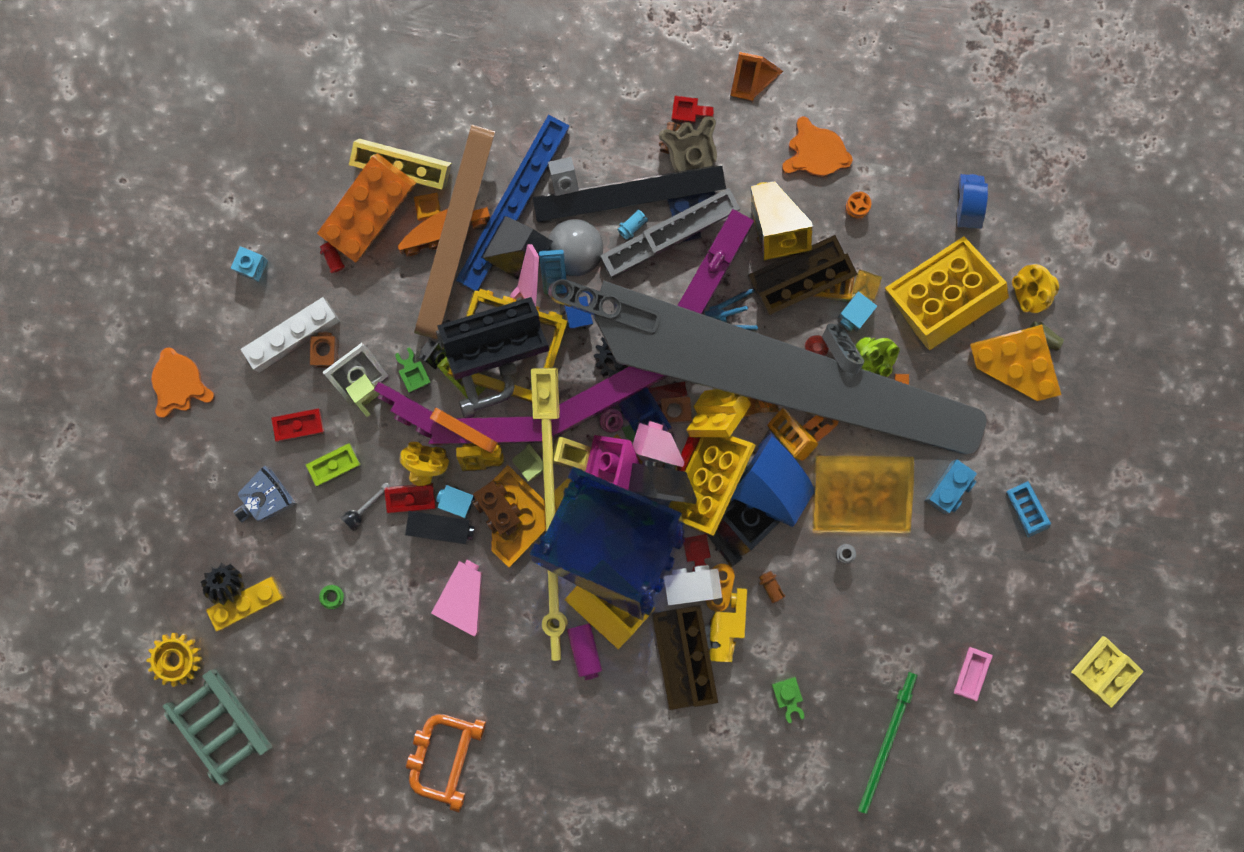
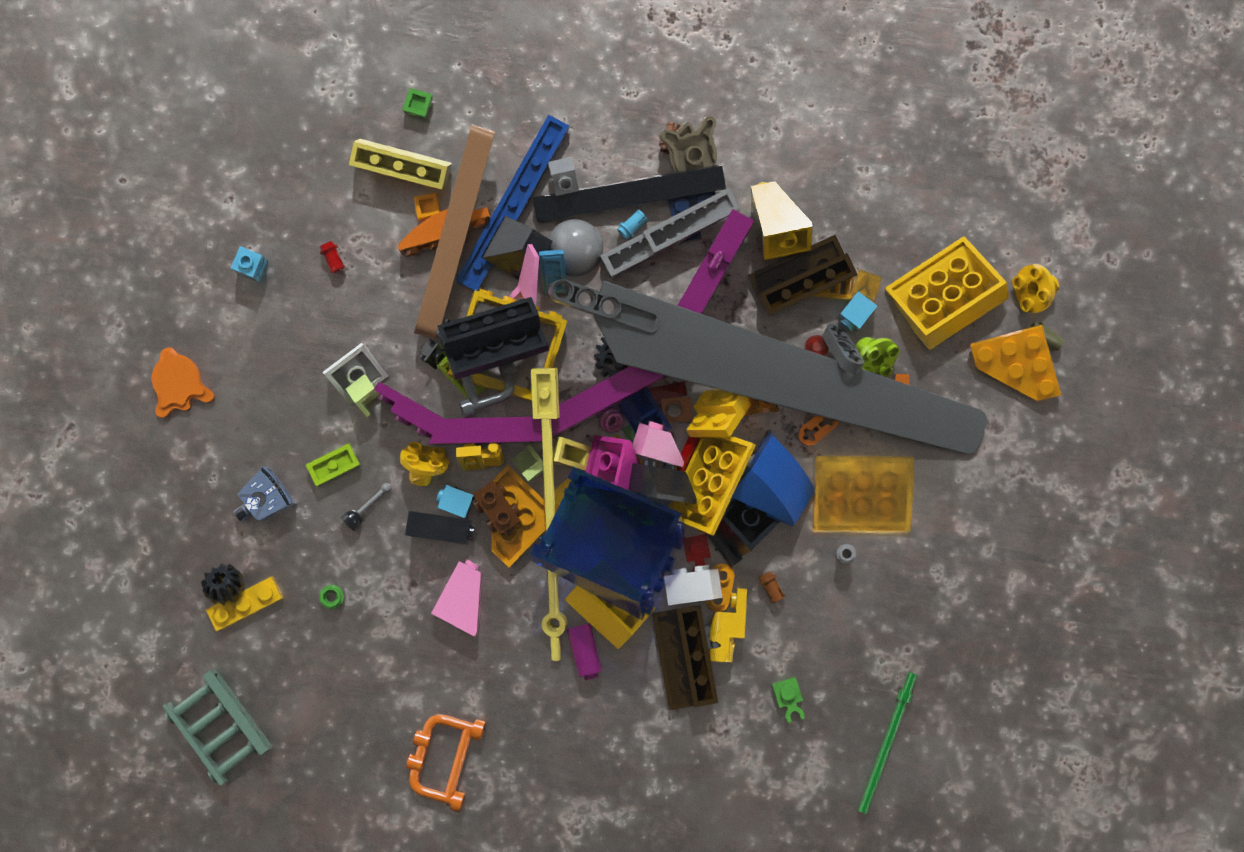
yellow gear [147,633,203,687] -> none
white brick [241,297,340,373] -> none
red plate [271,408,325,442] -> none
dark orange brick [310,332,339,368] -> none
orange brick [317,153,416,263] -> none
red plate [384,483,436,513] -> none
bright green plate [395,347,431,393] -> none
orange beam [430,407,498,453] -> none
blue panel [559,296,593,329] -> none
red plate [671,96,714,124] -> none
dark azure plant [704,288,758,330] -> none
orange slope [730,52,783,101] -> none
light orange slope [767,408,818,461] -> none
orange tile [782,116,853,177] -> none
orange wheel [845,191,872,219] -> none
dark azure brick [924,459,977,514] -> none
bright pink tile [954,647,993,701] -> none
blue brick [956,174,988,229] -> none
dark azure slope [1006,481,1051,538] -> none
light yellow slope [1071,636,1144,708] -> none
none -> bright green plate [402,88,433,119]

